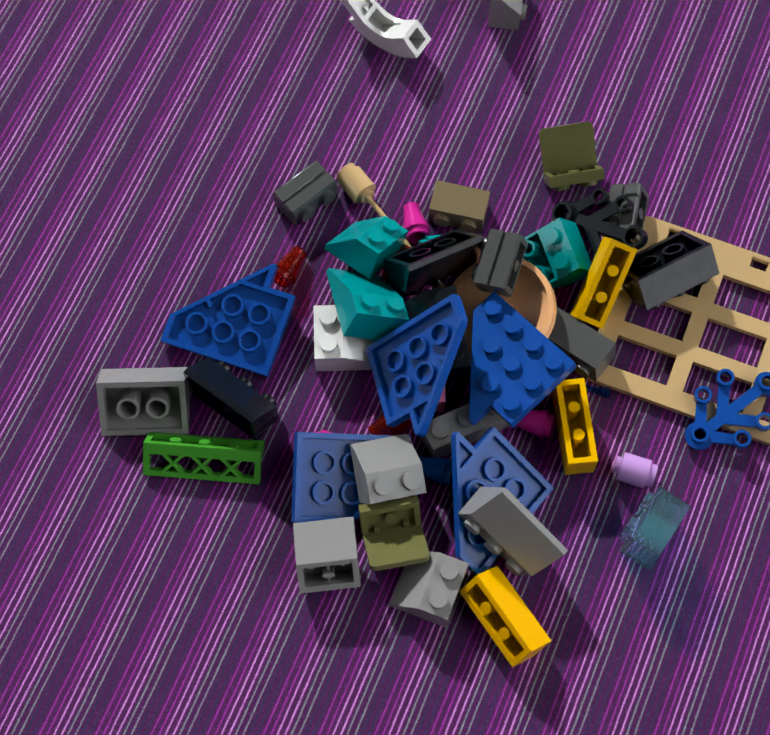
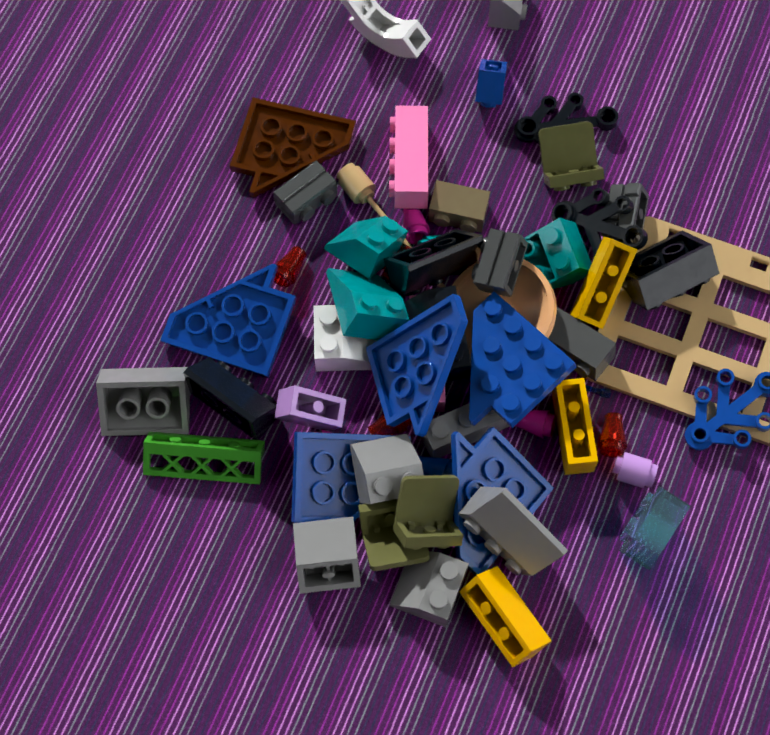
none -> reddish brown wing [230,98,356,198]
none -> lavender brick [274,385,346,431]
none -> bright pink brick [389,106,428,209]
none -> olive bracket [393,475,464,550]
none -> blue slope [475,59,507,108]
none -> black plant [514,93,618,145]
none -> clear red cone [598,412,627,458]

